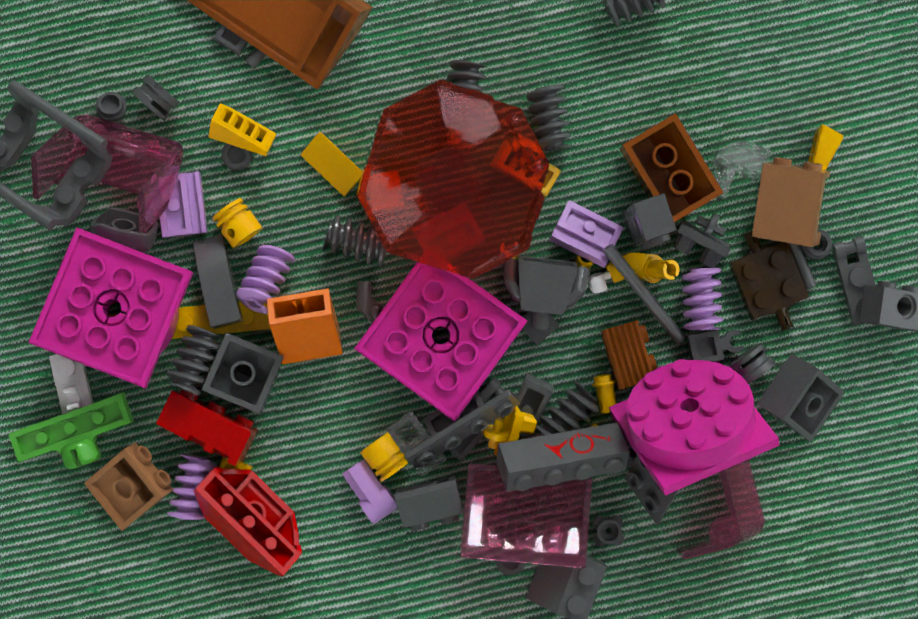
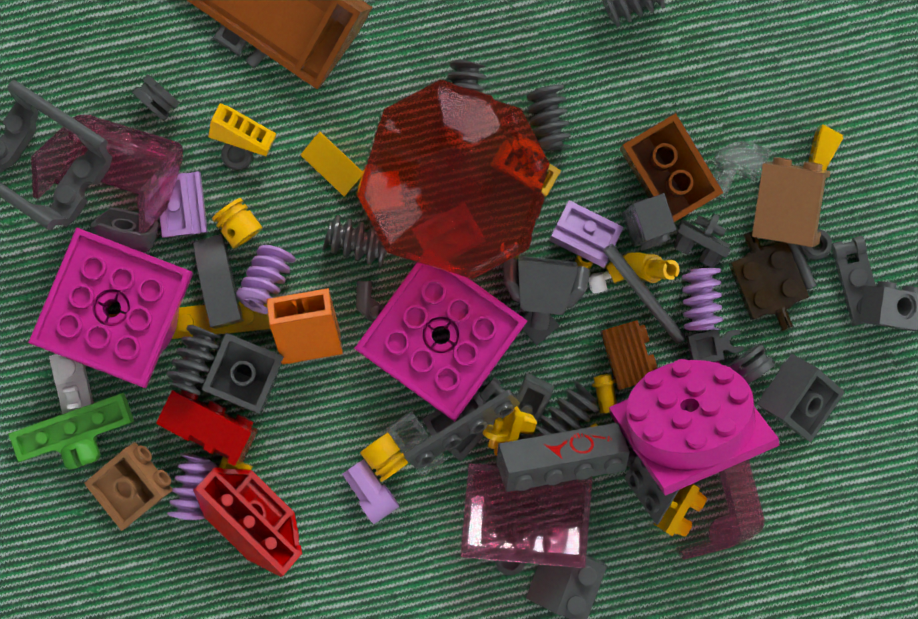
dark grey plate [95,92,127,122] -> none
dark grey slope [394,475,464,531] -> none
dark grey plate [593,515,624,547] -> none
none -> yellow hips [653,484,707,537]

